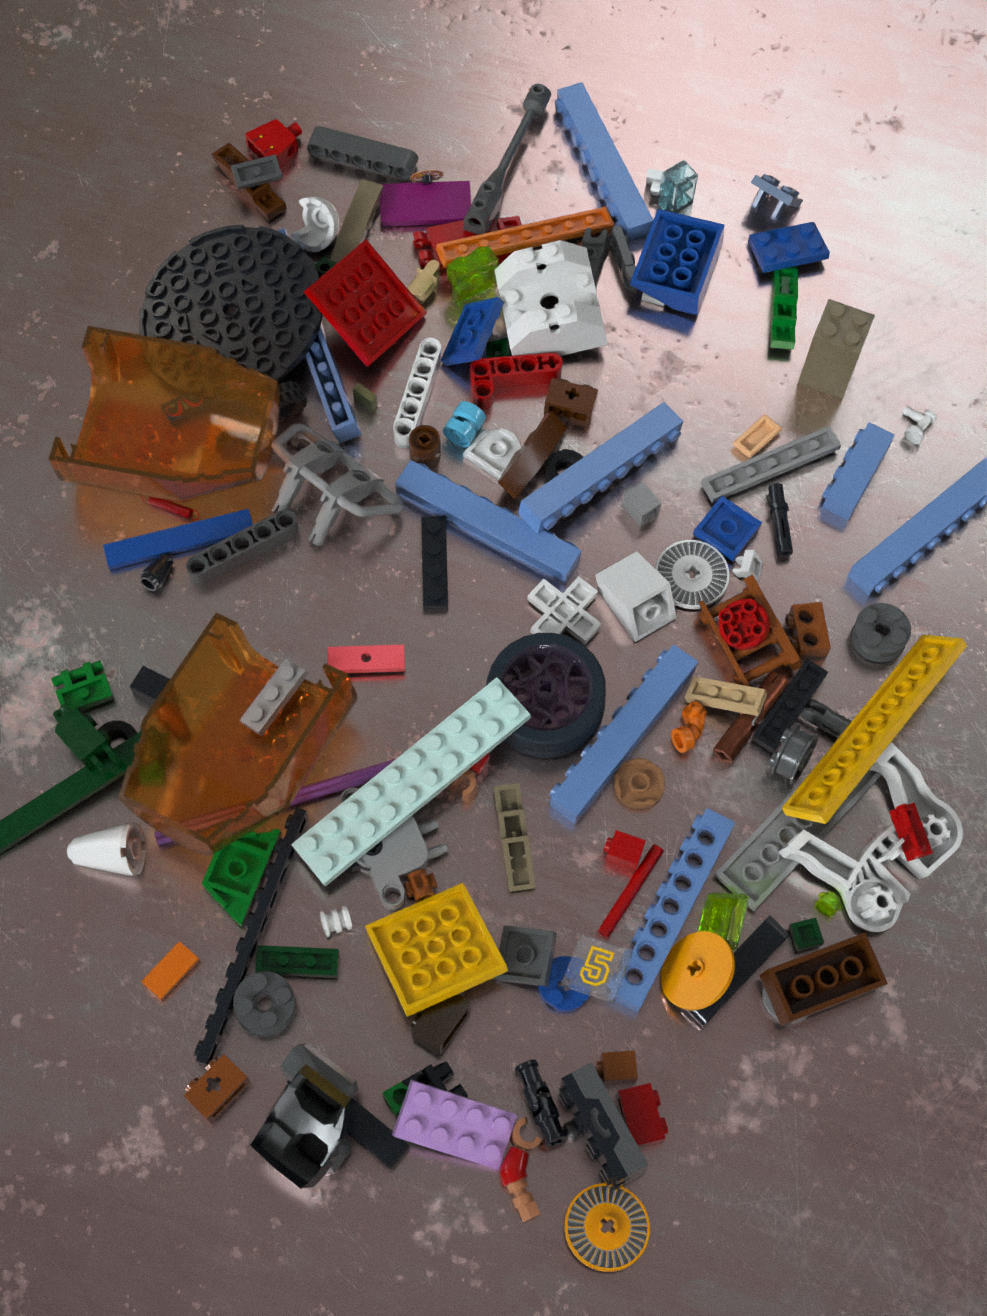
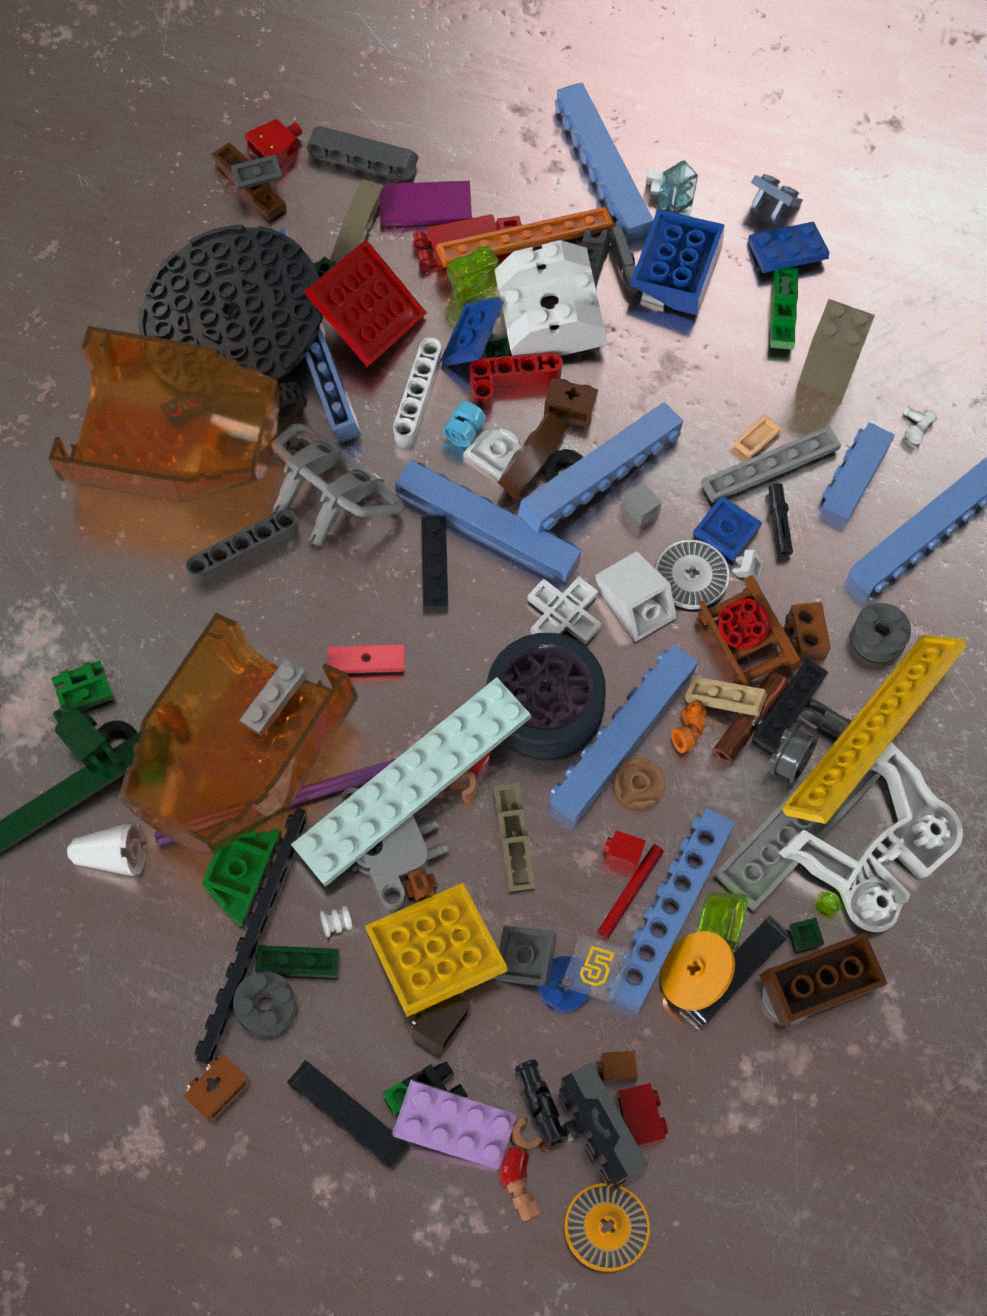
blue tile [103,509,253,570] -> none
black brick [129,666,173,707] -> none
black cone [139,554,174,591] -> none
red piece [141,492,199,521] -> none
orange tile [141,941,200,1001] -> none
dark grey piece [250,1043,359,1189] -> none
white hair [290,197,339,252] -> none
olive tile [353,383,378,414] -> none
tan arm [408,260,440,305] -> none
reddish brown wheel [409,425,441,468] -> none
piece [410,170,443,185] -> none
dark grey bar [464,84,551,235] -> none
red hinge [889,803,933,862] -> none

